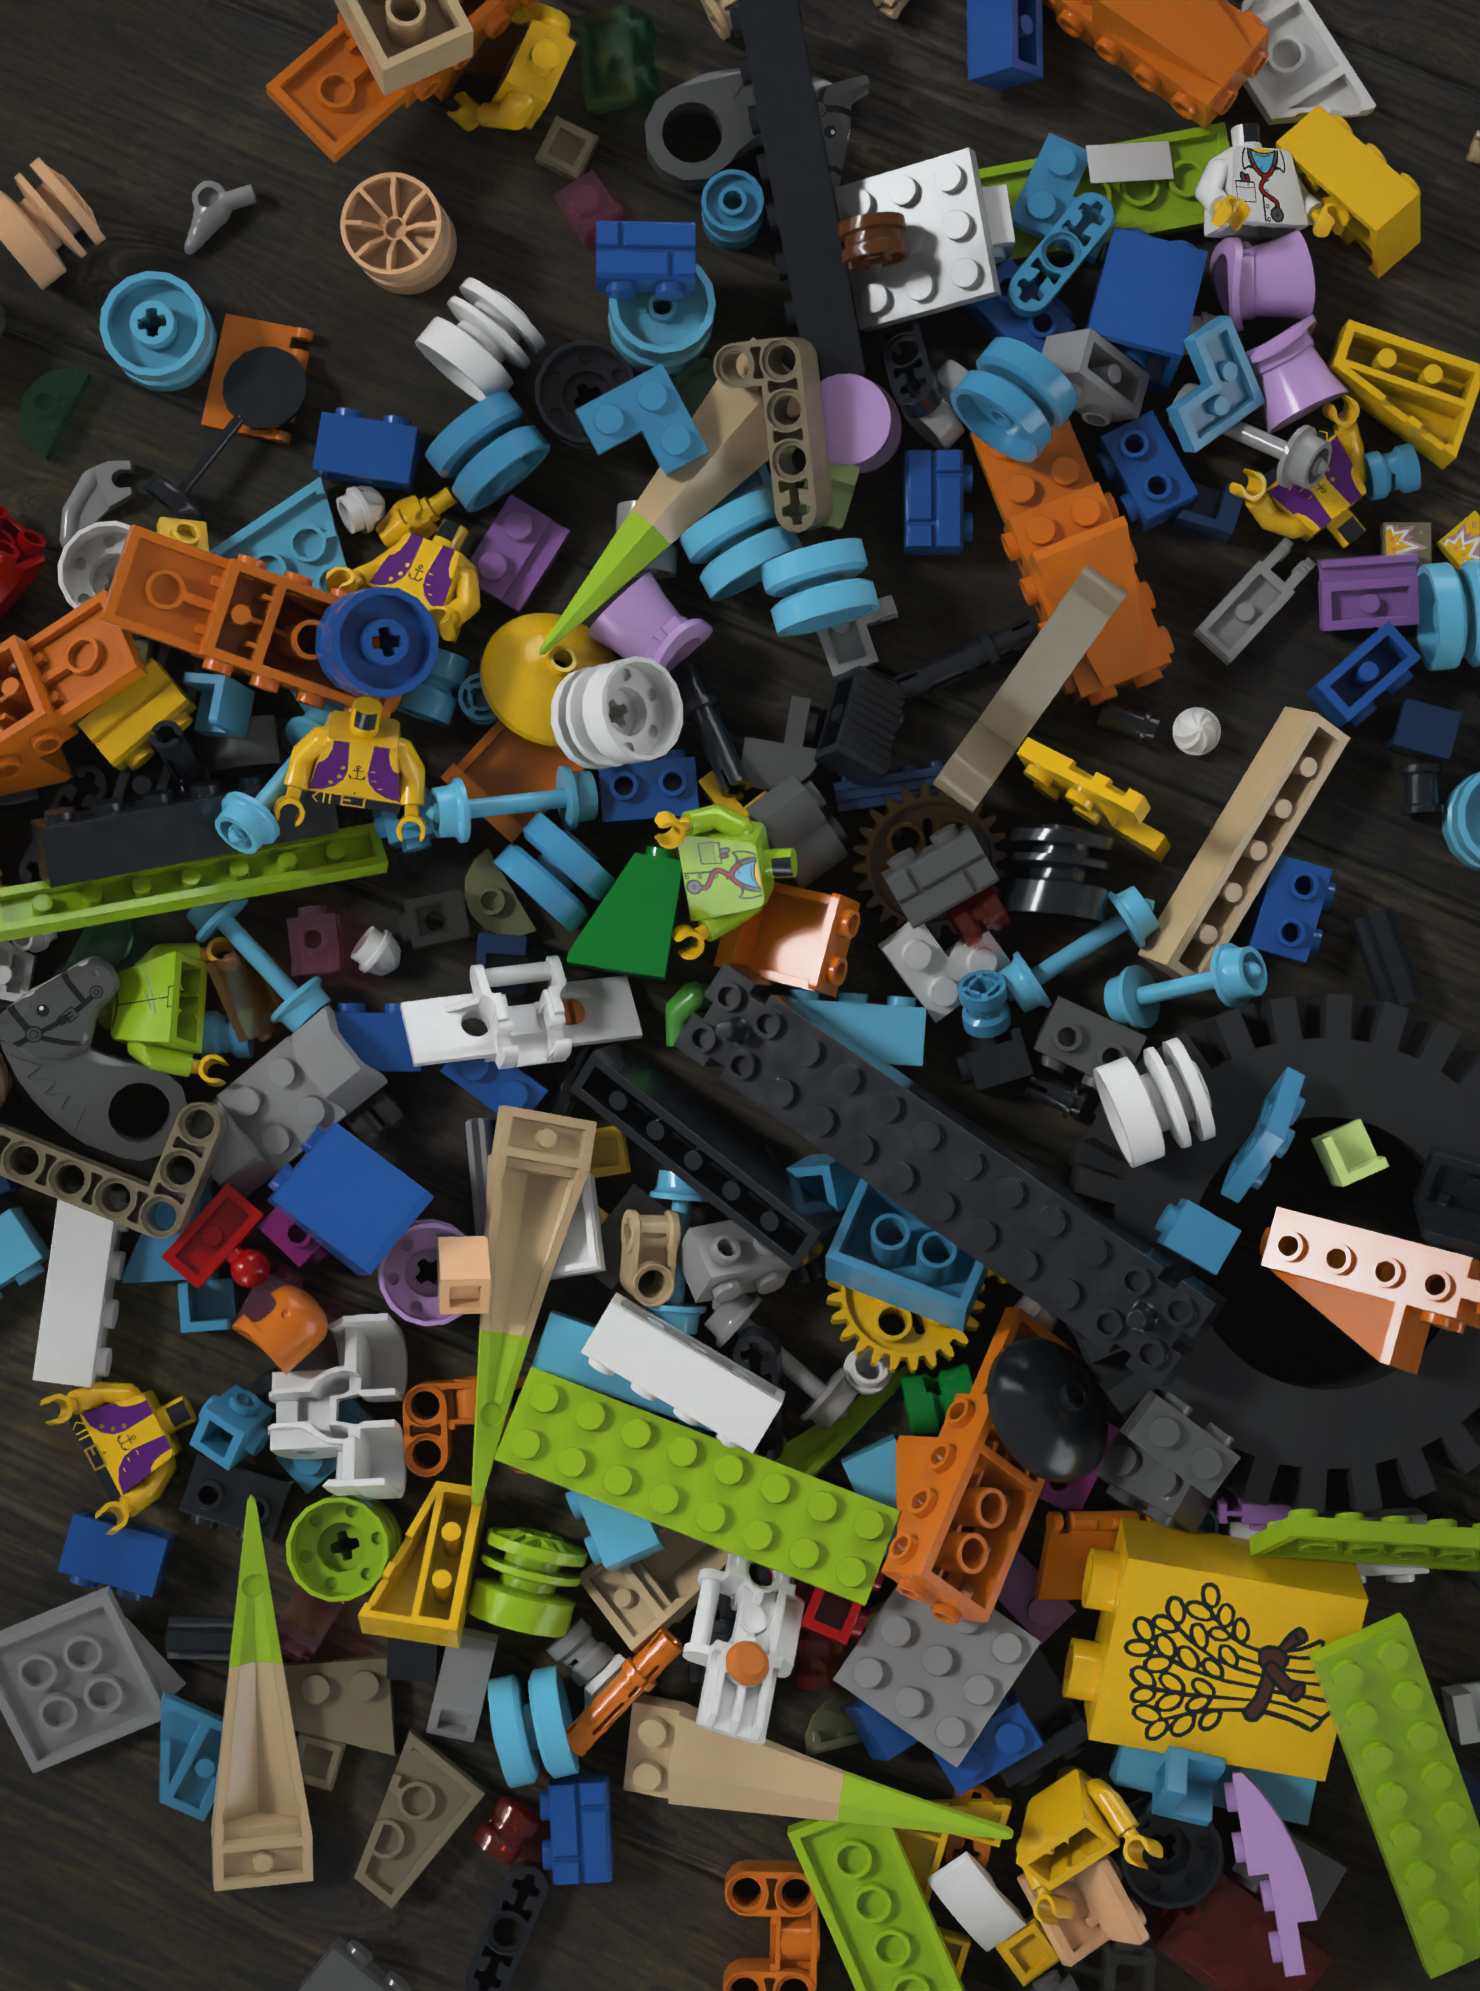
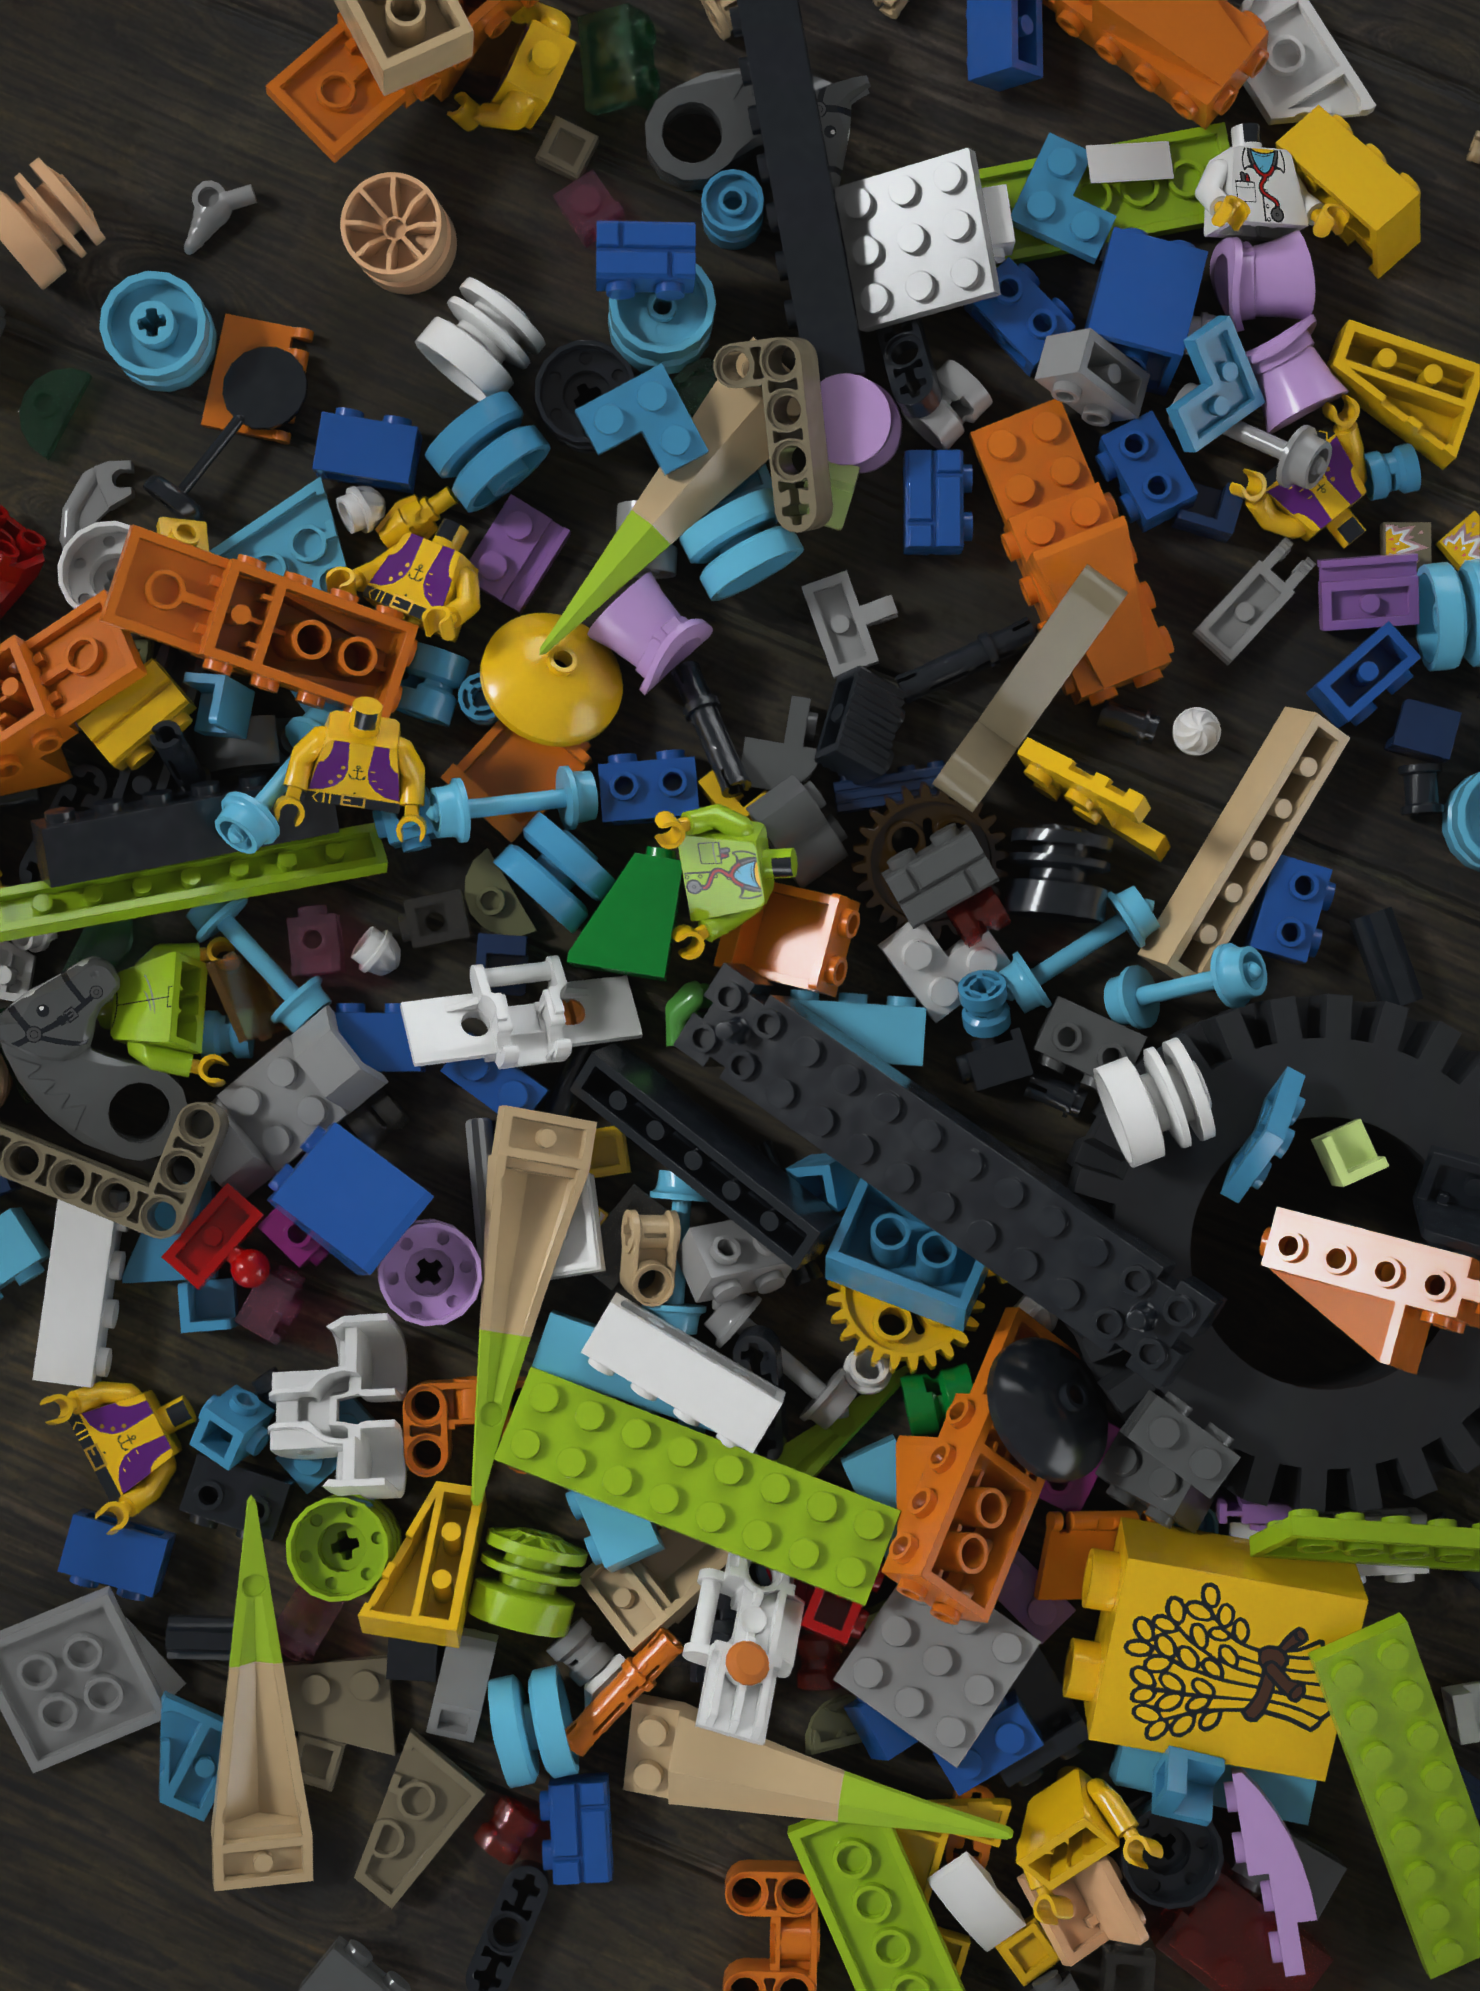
orange helmet [232,1285,328,1375] -> none
blue wheel [315,586,439,698] -> none
light nougat panel [437,1236,491,1315] -> none
white wheel [551,656,683,770] -> none
medium azure wheel [759,538,880,637] -> none
reddish brown wheel [837,211,910,270] -> none
dark azure wheel [950,337,1077,462] -> none
dark azure beam [1007,192,1114,318] -> none
dark azure brick [1155,1198,1241,1275] -> none

